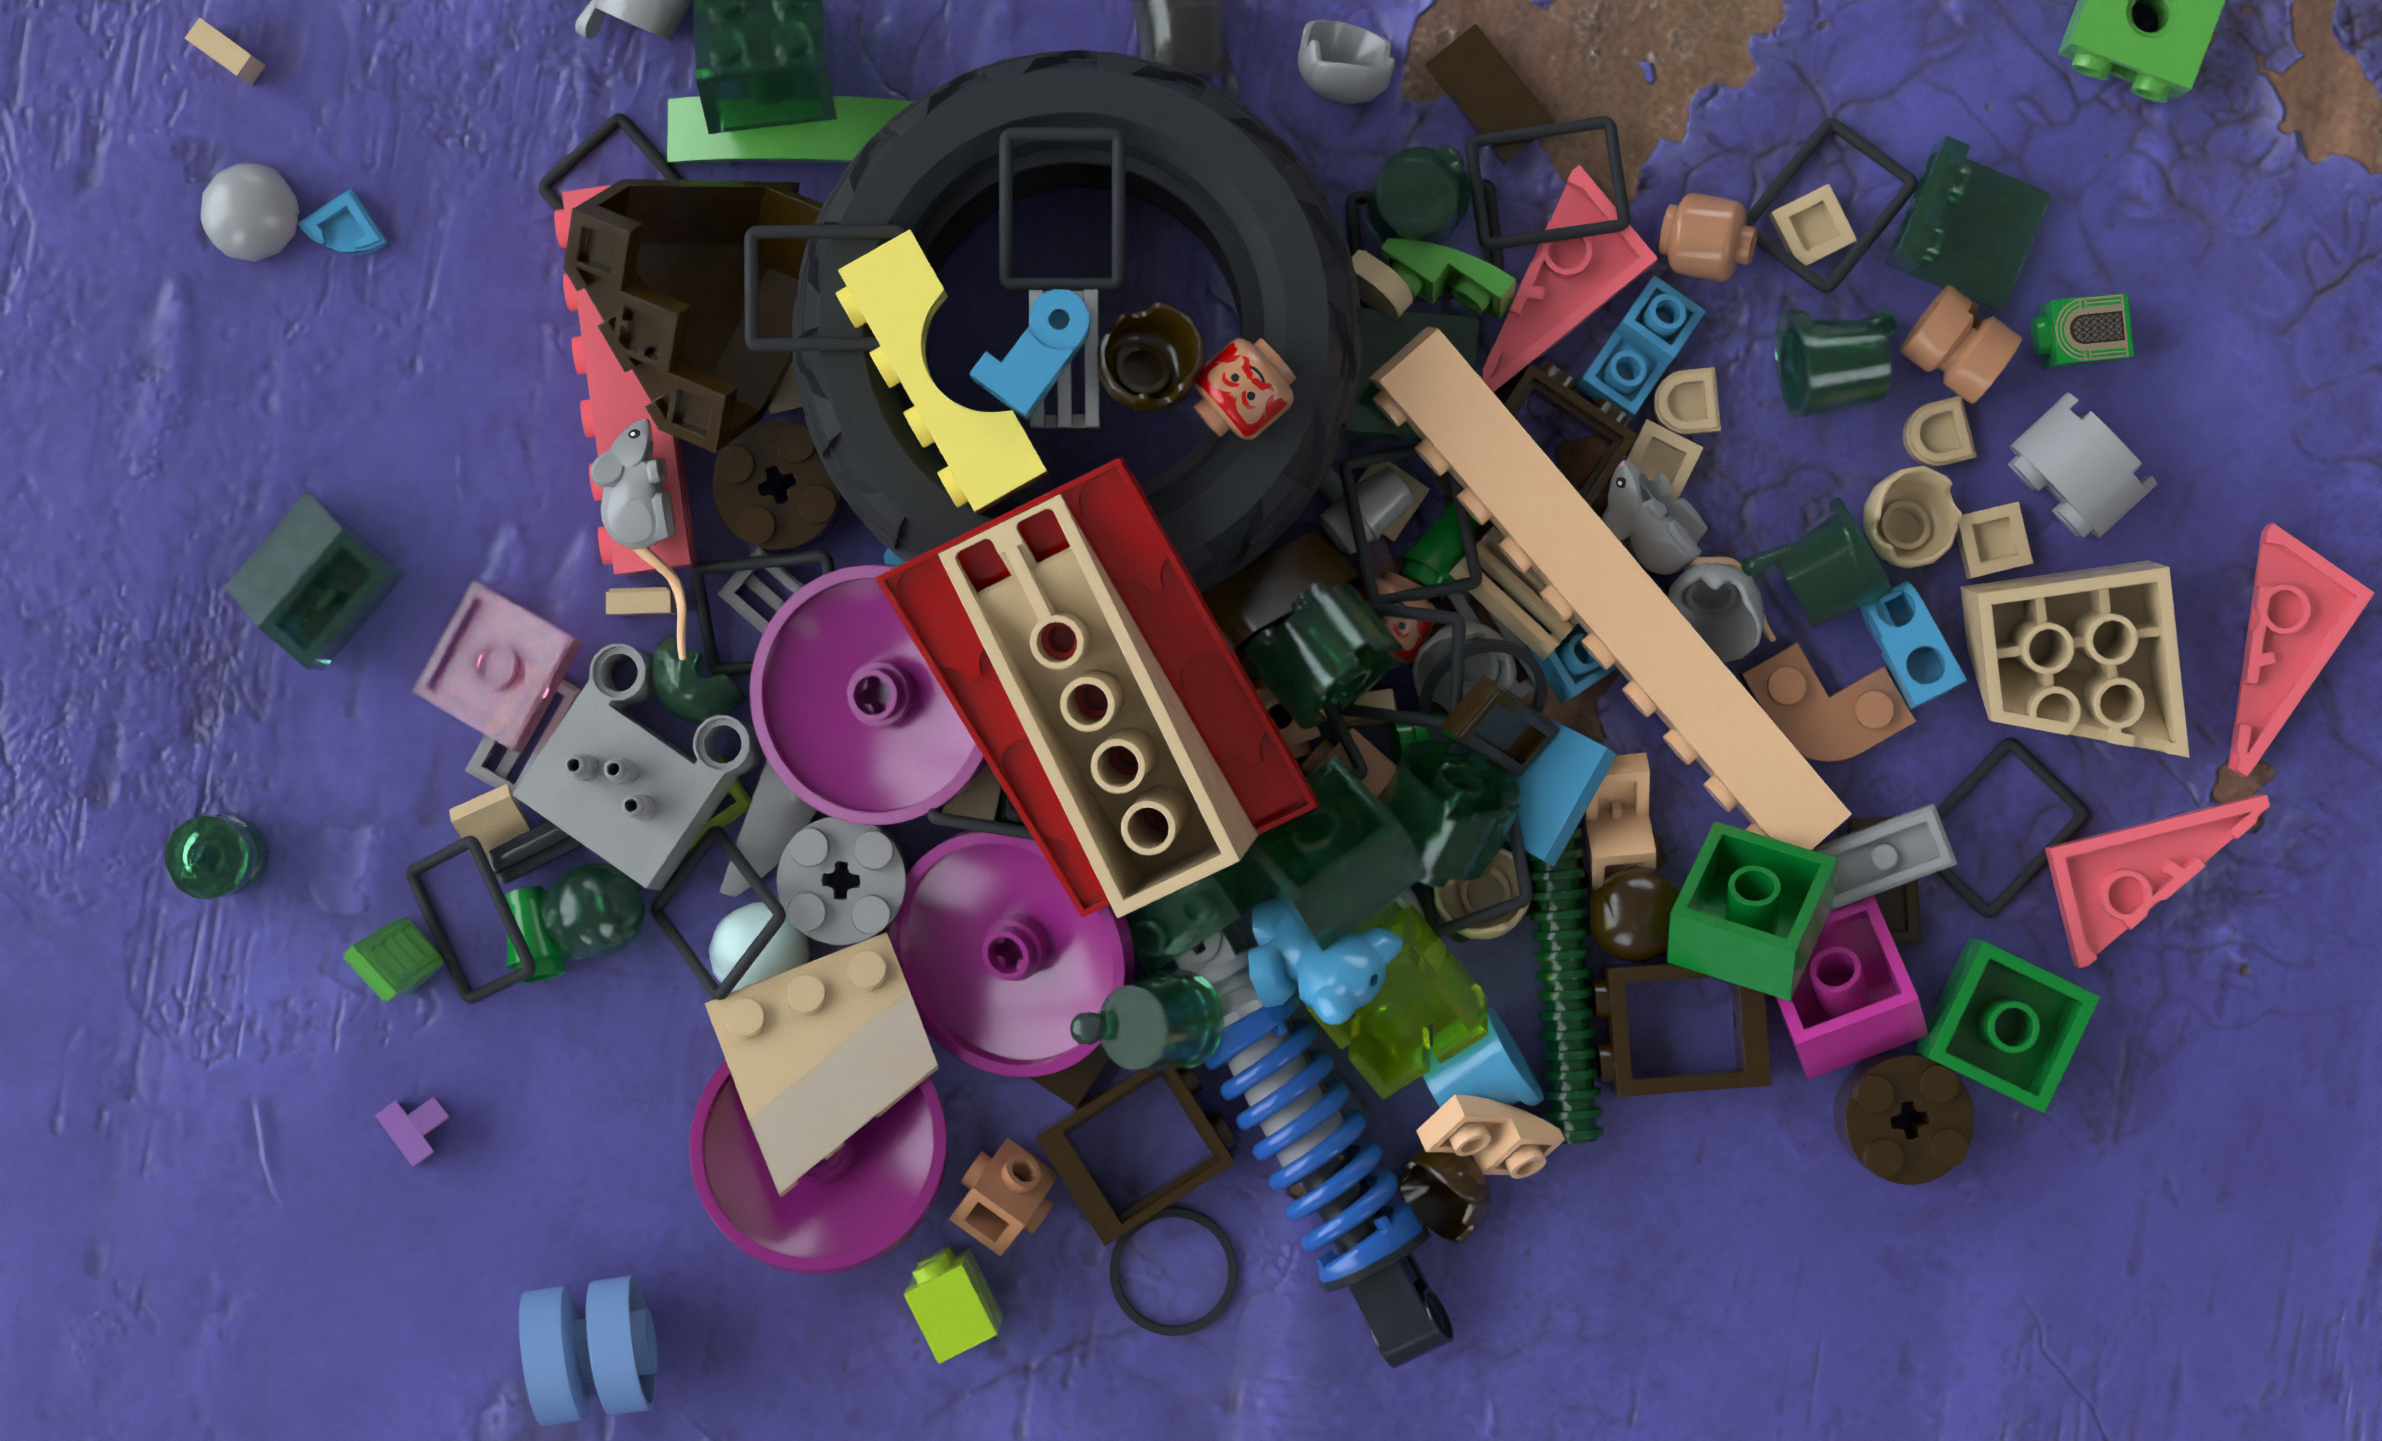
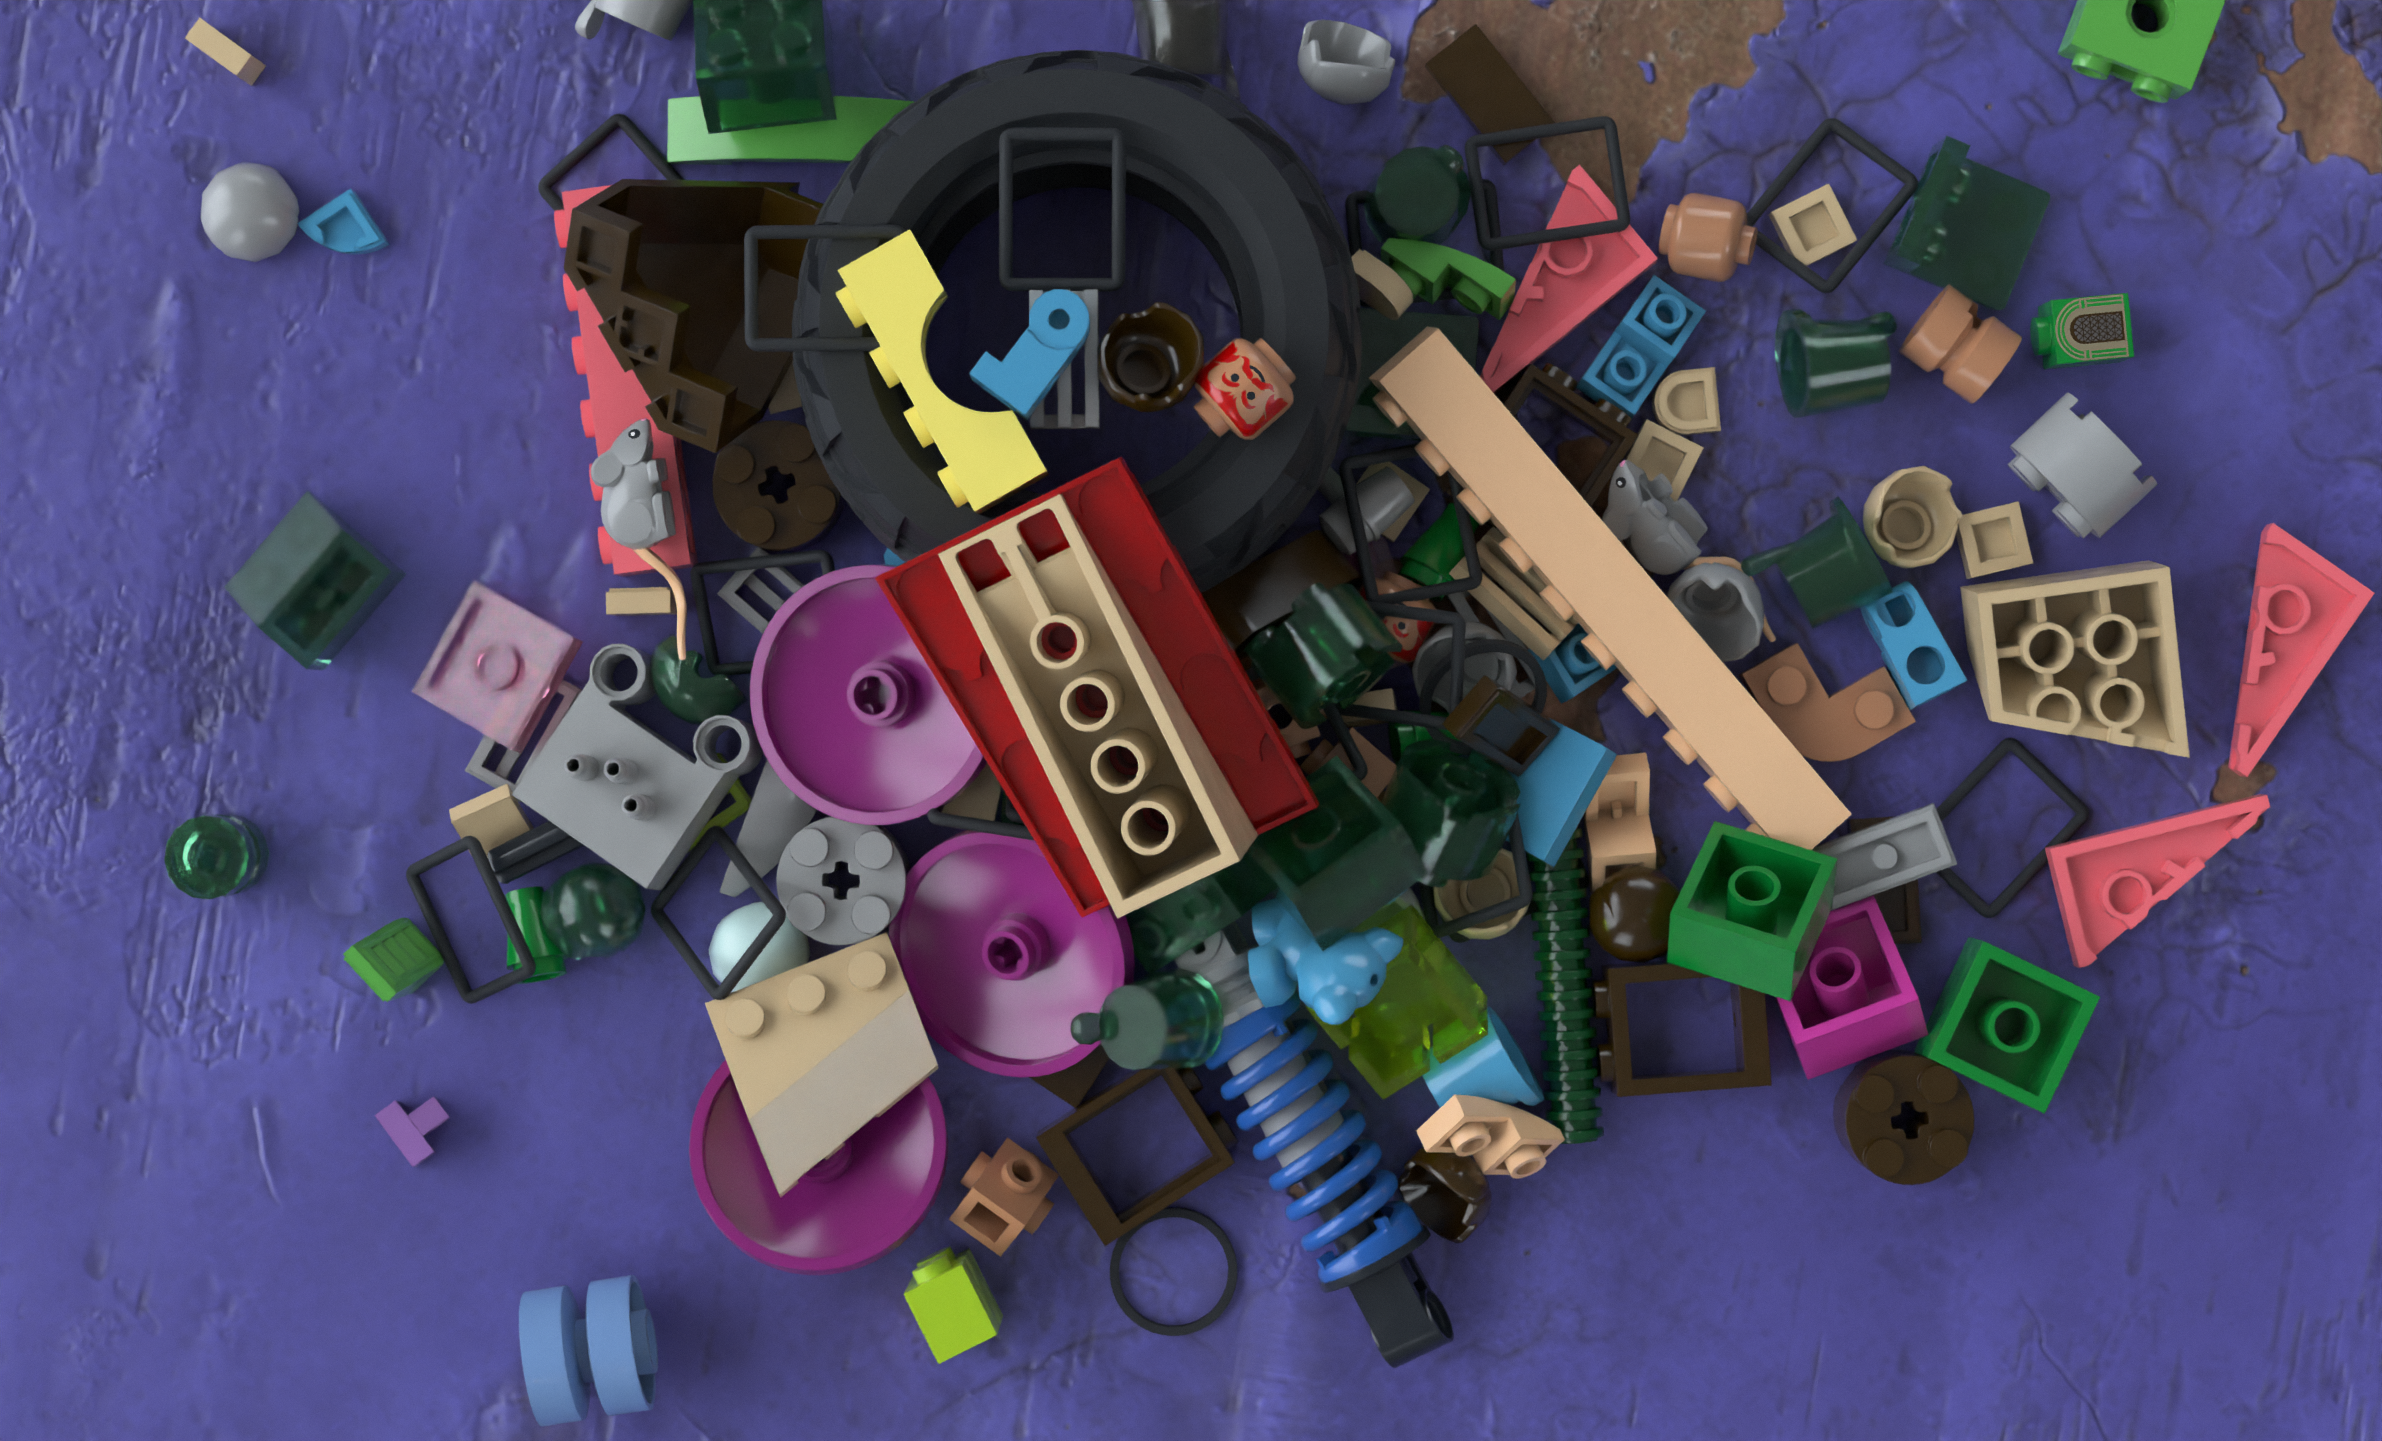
tan tile [1903,396,1977,467] -> none

